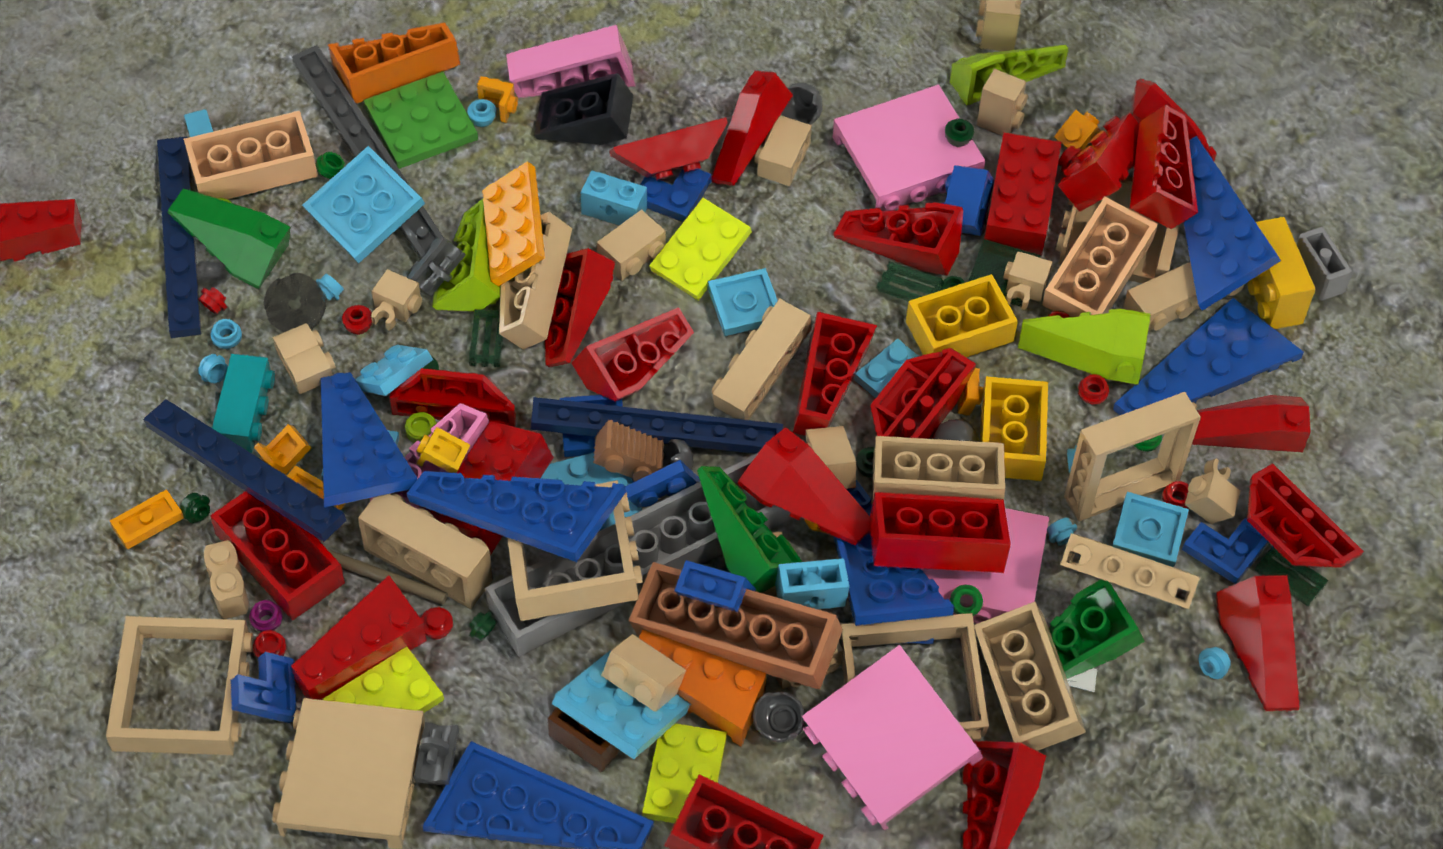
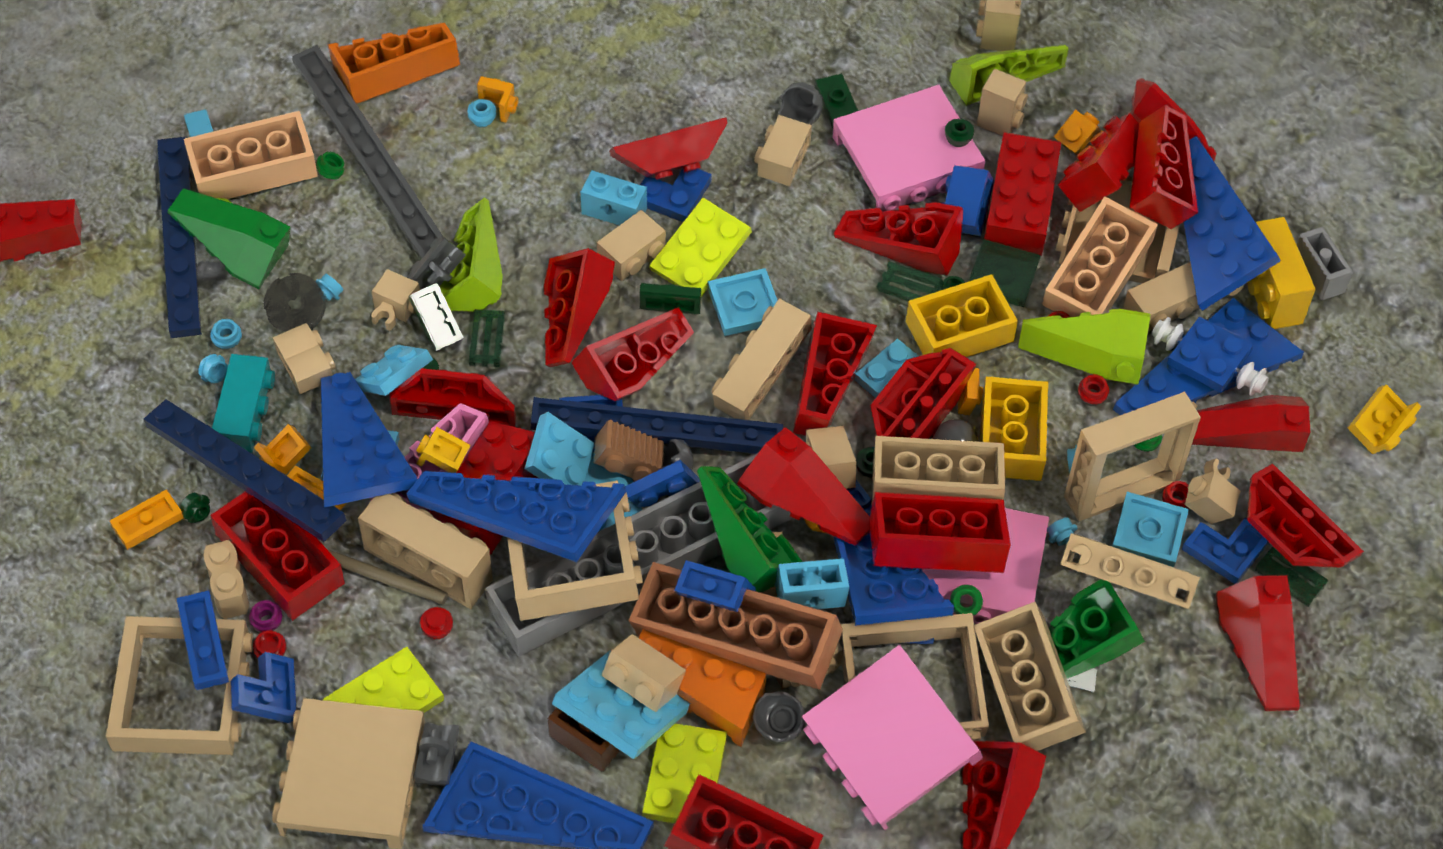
red plate [198,287,227,315] -> none
red wedge [291,575,427,700] -> none
medium azure plate [302,146,425,263] -> none
red plate [342,305,372,335] -> none
bright green plate [363,71,478,169] -> none
lime tile [405,412,436,443] -> none
dark green plate [468,611,498,642] -> none
light orange plate [482,161,545,287] -> none
tan wedge [499,212,572,350] -> none
bright pink wedge [506,25,635,98] -> none
black slope [534,73,634,145] -> none
red wedge [711,71,793,186] -> none
tan brick [1003,251,1053,310] -> none
red plate [1058,146,1082,171] -> none
medium azure plate [1198,647,1231,679] -> none
none -> blue plate [176,590,229,691]
none -> plate [408,283,464,352]
none -> medium azure plate [525,412,595,485]
none -> dark green plate [640,283,701,314]
none -> dark green plate [815,73,858,128]
none -> blue plate [1151,316,1269,396]
none -> yellow bracket [1347,384,1422,454]

